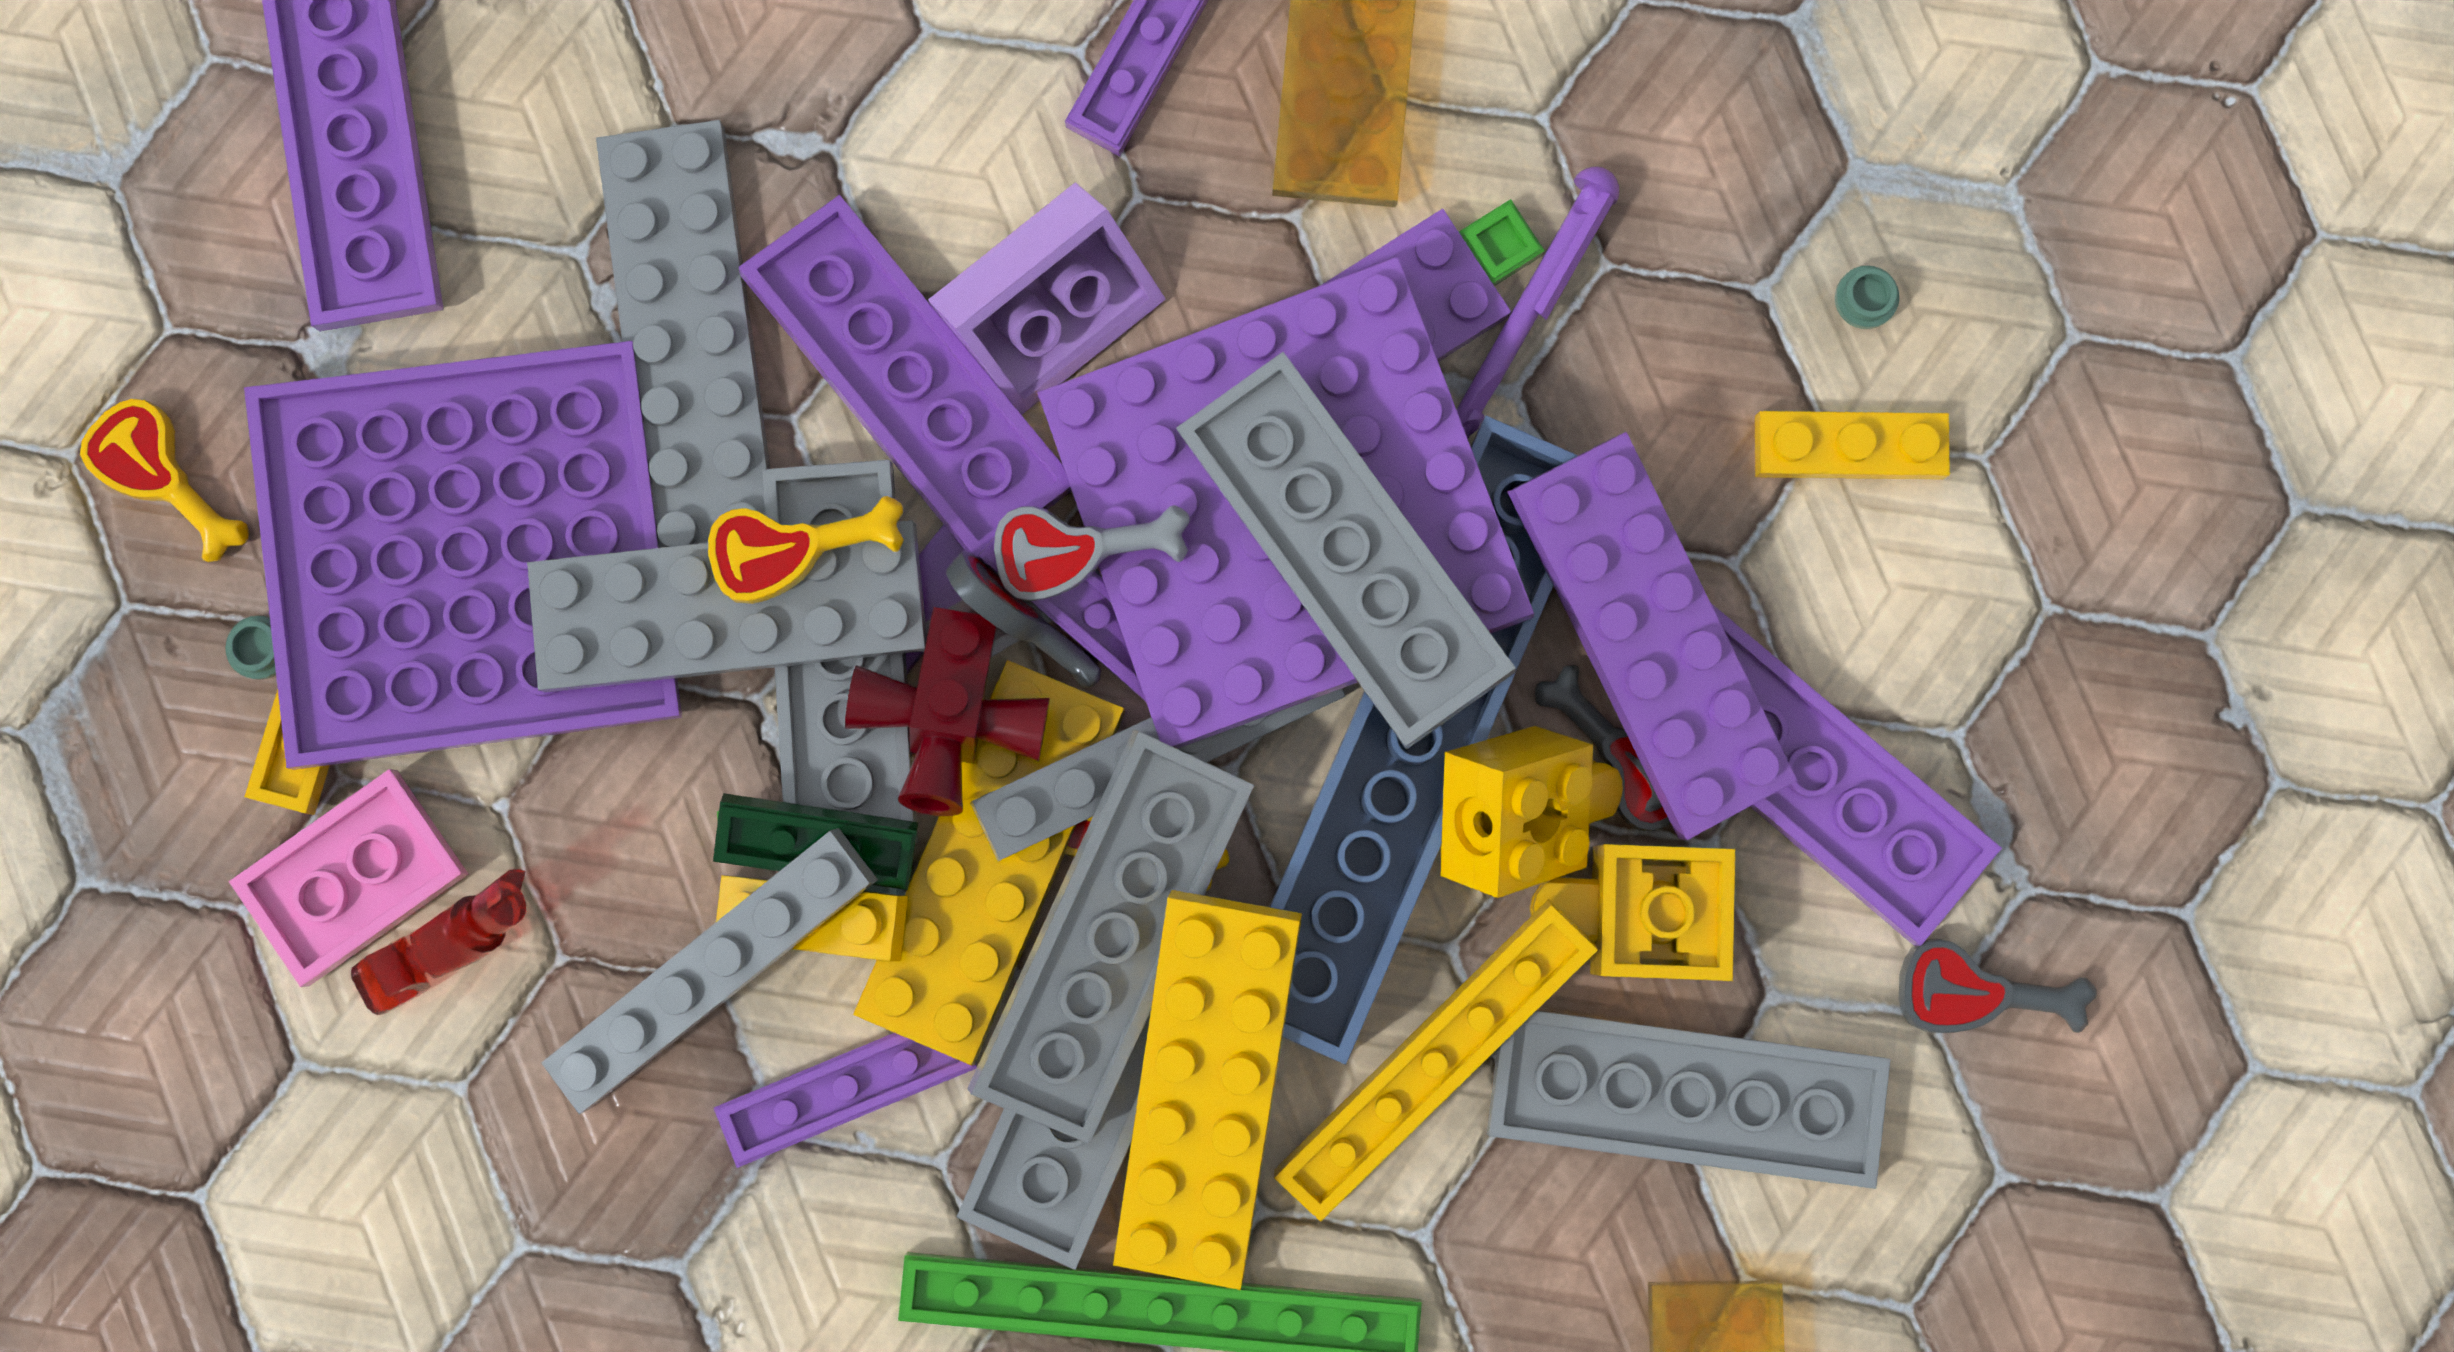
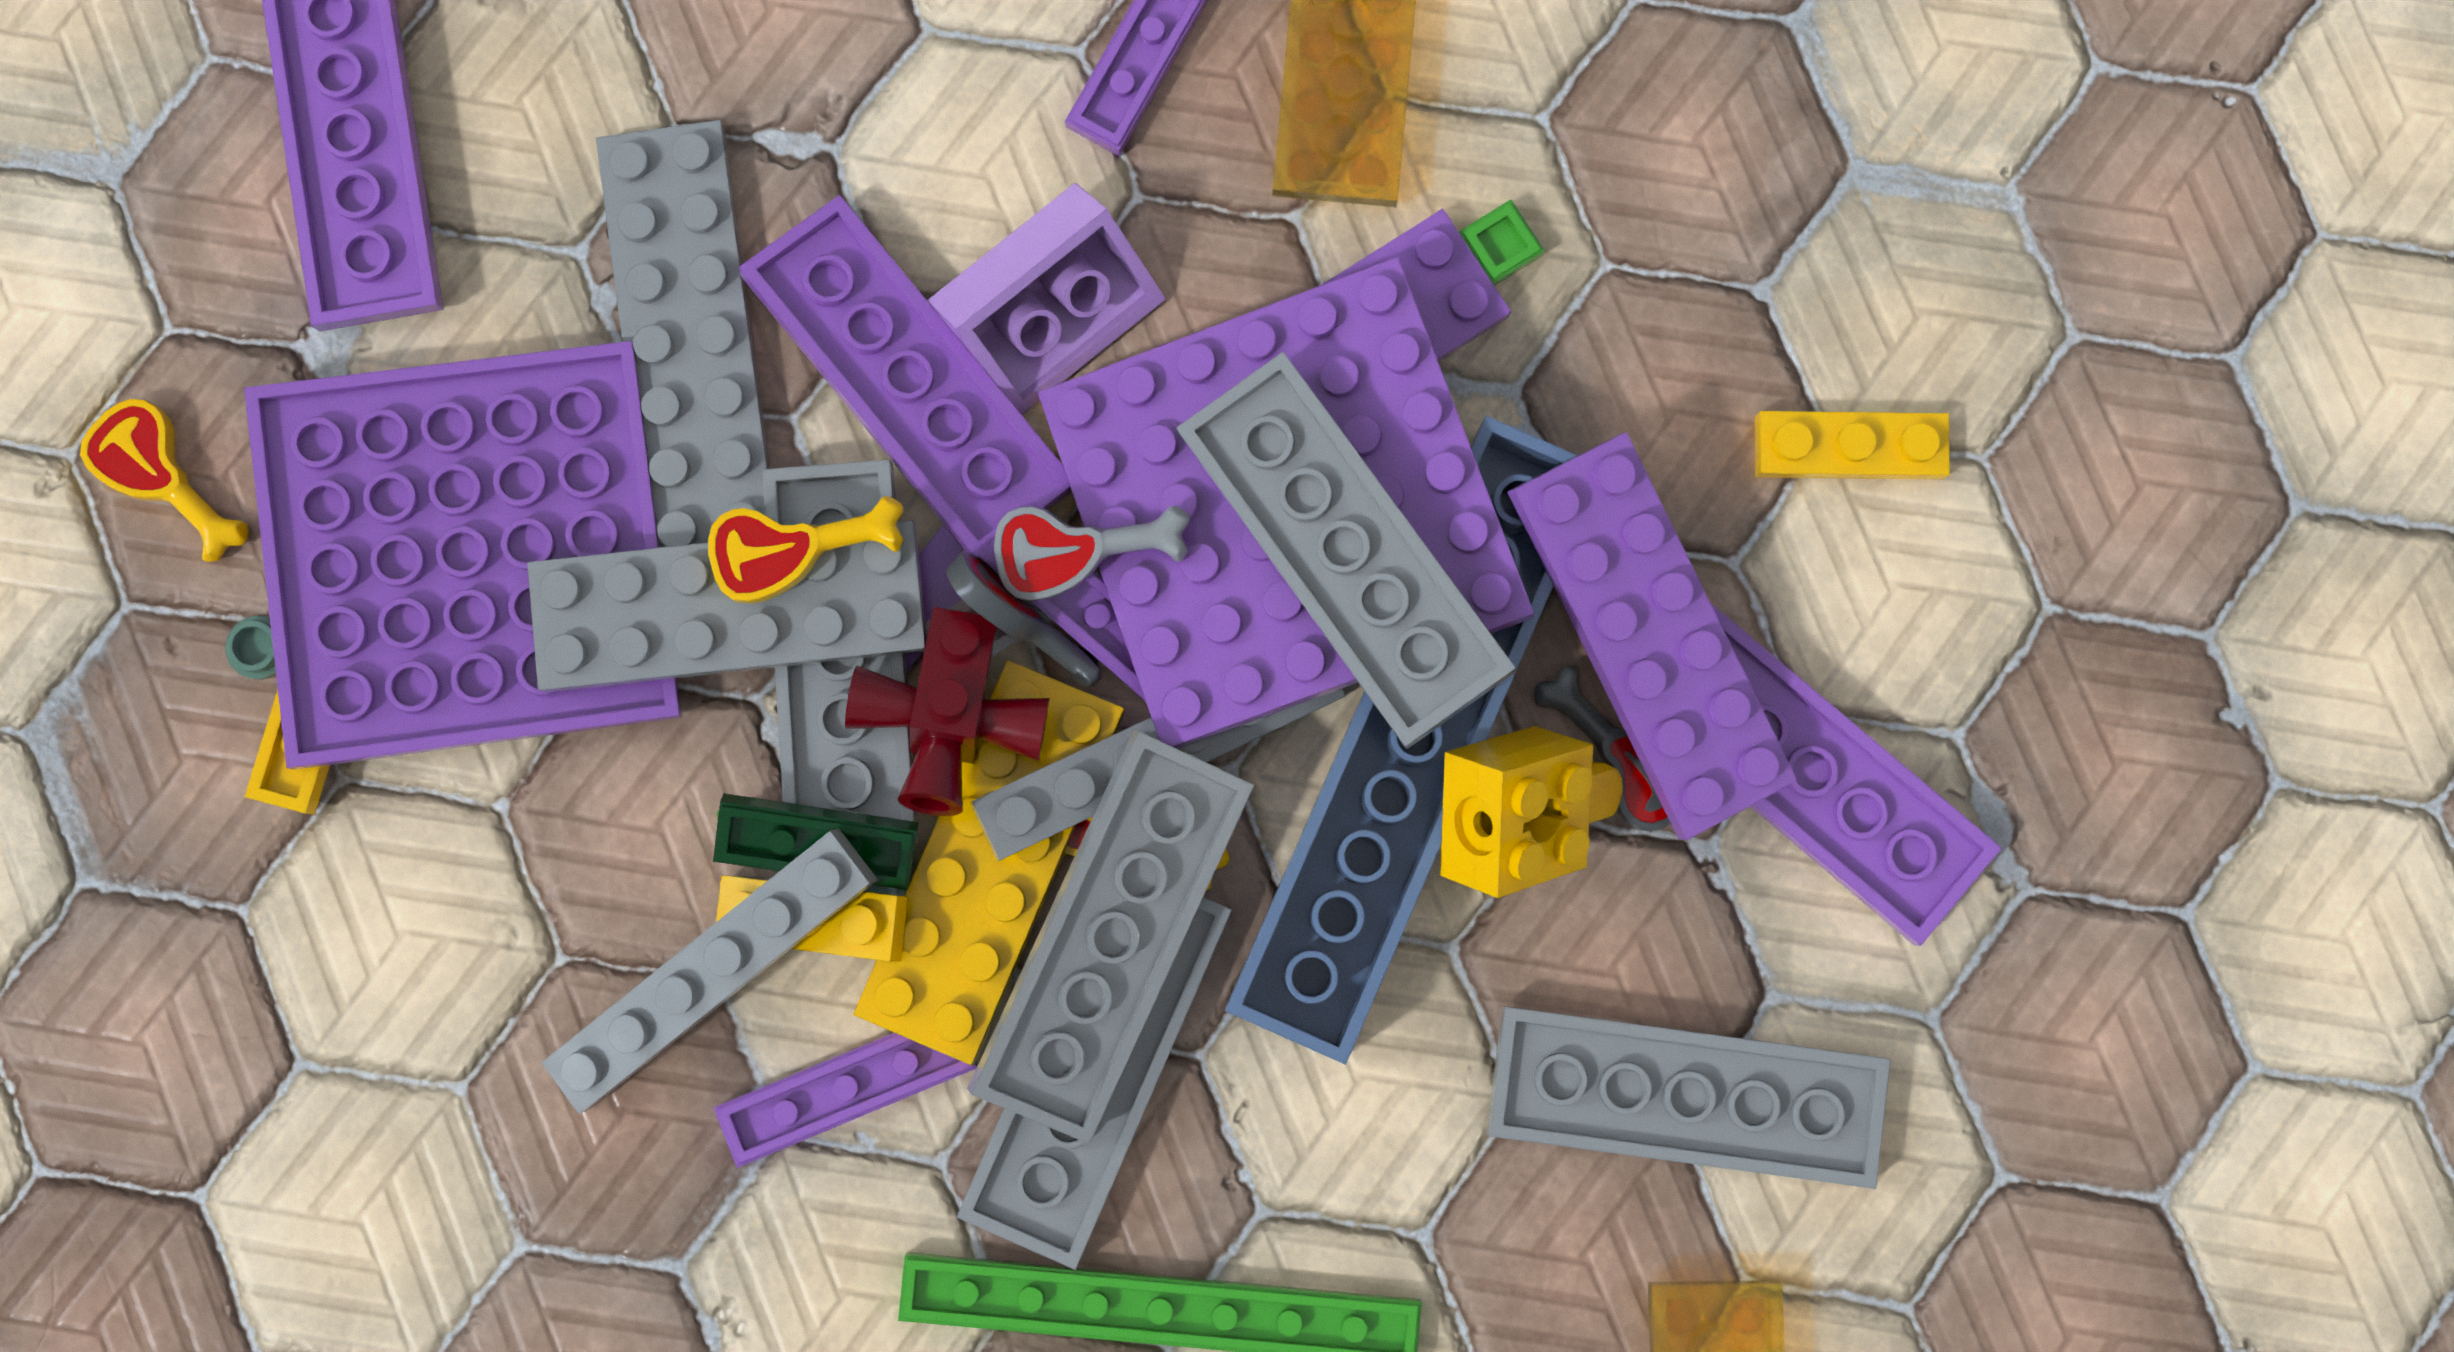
bright pink plate [228,769,468,987] -> none
clear red piece [351,869,526,1015] -> none
yellow plate [1113,890,1302,1290] -> none
yellow plate [1274,899,1598,1222] -> none
medium lavender bar [1456,167,1619,439] -> none
yellow brick [1529,844,1735,981] -> none
sand green plate [1835,266,1899,329] -> none
dark grey piece [1898,939,2097,1033] -> none

